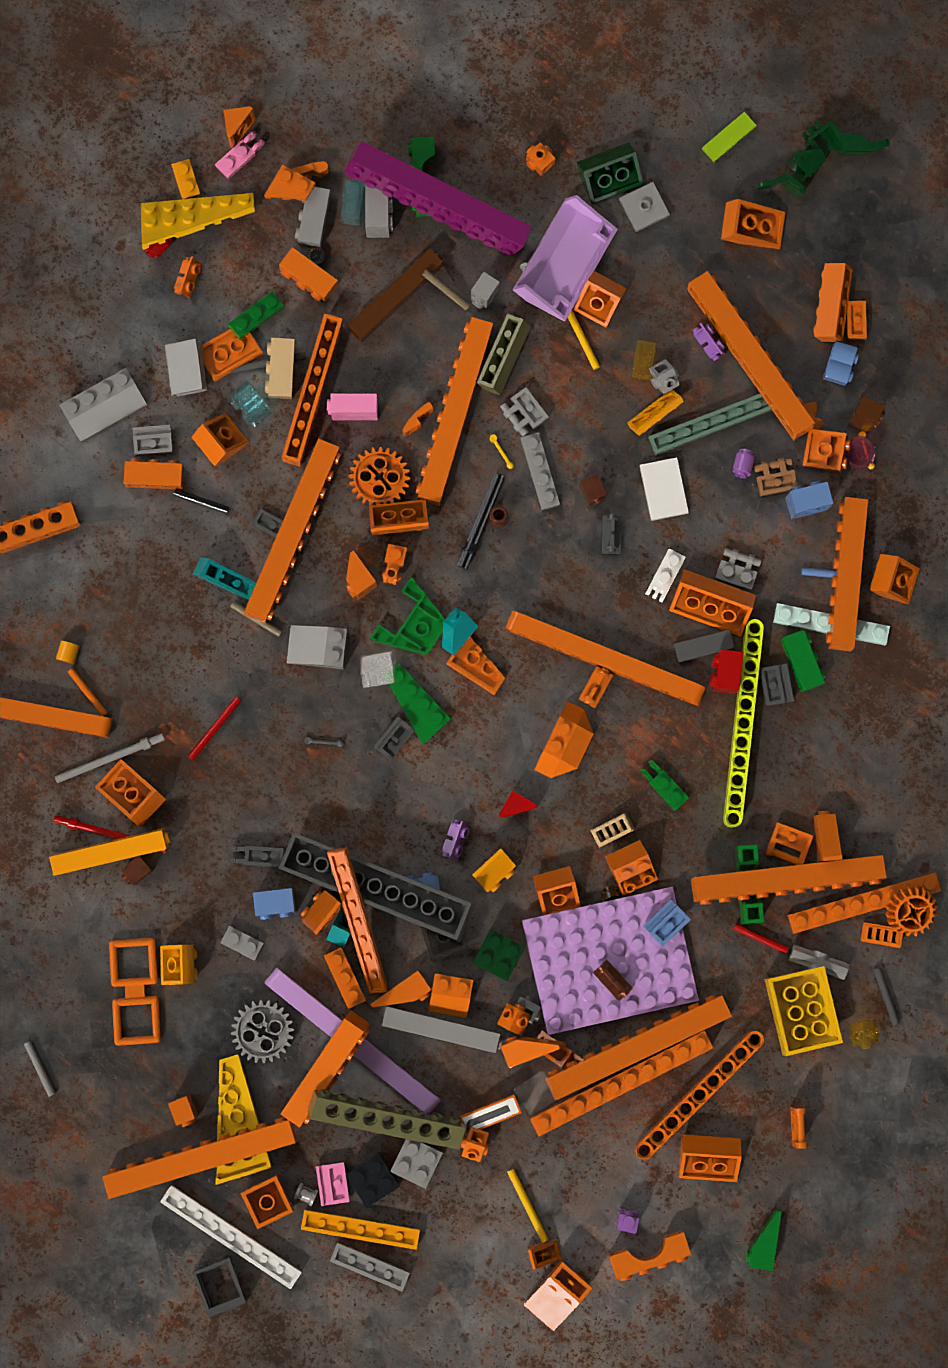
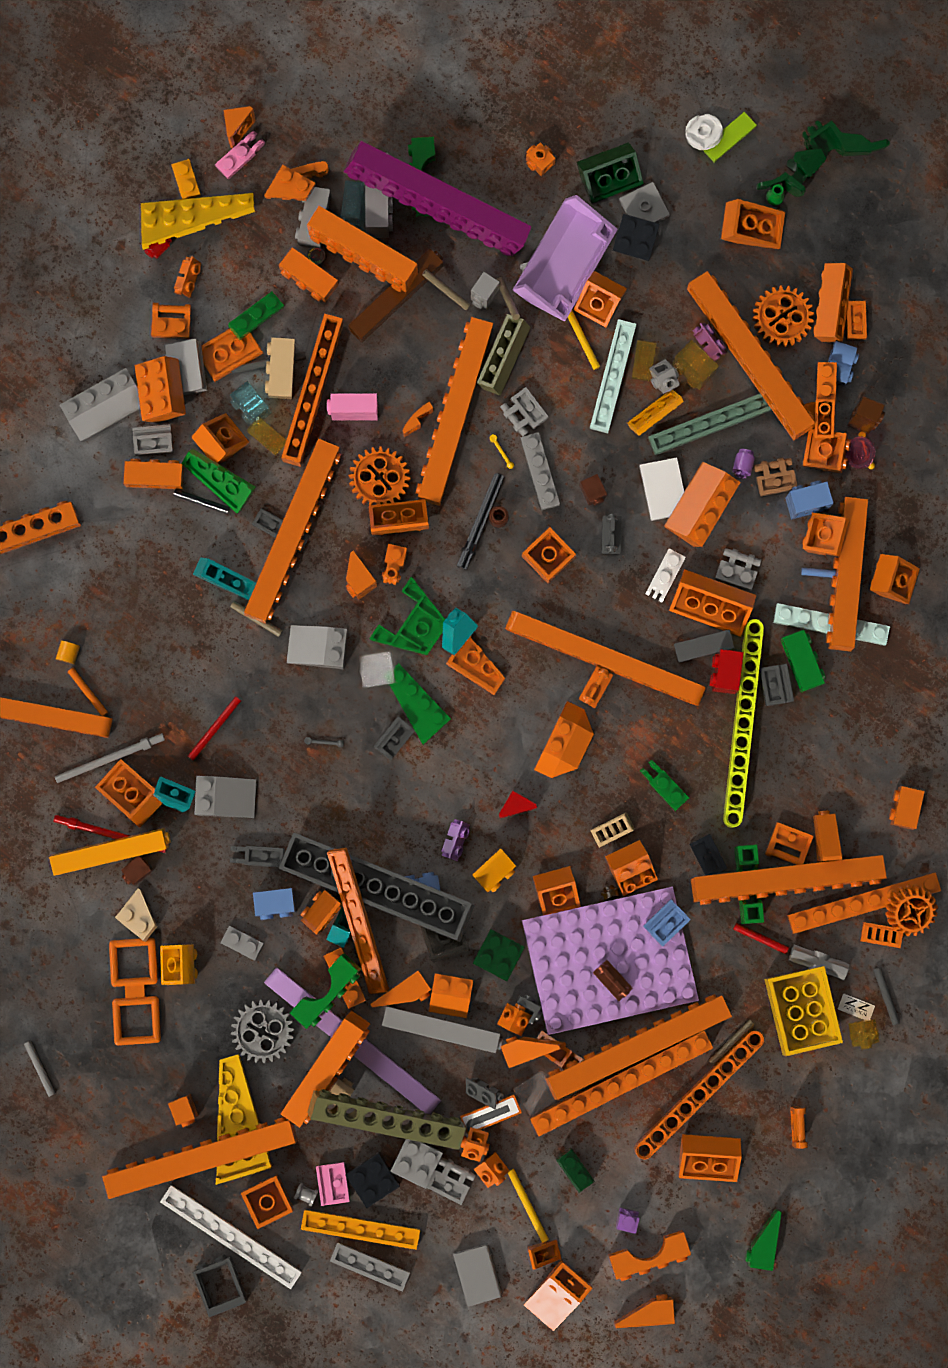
none -> tan wing [115,888,157,942]
none -> orange brick [135,356,186,423]
none -> orange plate [151,303,191,339]
none -> teal slope [153,776,196,812]
none -> green wing [181,449,256,514]
none -> light grey slope [194,776,256,818]
none -> clear yellow plate [246,416,287,456]
none -> green arch [290,953,362,1029]
none -> orange brick [307,206,418,292]
none -> tan brick [330,1077,355,1106]
none -> light grey plate [426,1157,476,1205]
none -> light grey piece [453,1243,503,1307]
none -> dark grey hinge [466,1078,504,1110]
none -> orange brick [474,1152,510,1188]
none -> dark tan bar [496,277,520,320]
none -> orange brick [522,527,576,583]
none -> dark green brick [556,1148,595,1193]
none -> light aqua plate [590,319,636,433]
none -> black brick [613,213,660,261]
none -> orange slope [614,1294,675,1328]
none -> orange slope [664,462,741,547]
none -> clear yellow brick [672,340,719,390]
none -> white tile [686,114,723,150]
none -> black hinge [689,834,727,876]
none -> dark tan bar [708,1019,755,1066]
none -> orange gear [752,285,814,347]
none -> green cone [766,184,785,205]
none -> orange plate [802,512,849,556]
none -> orange slope [814,362,837,438]
none -> white sticker [838,994,875,1021]
none -> orange brick [889,786,924,830]

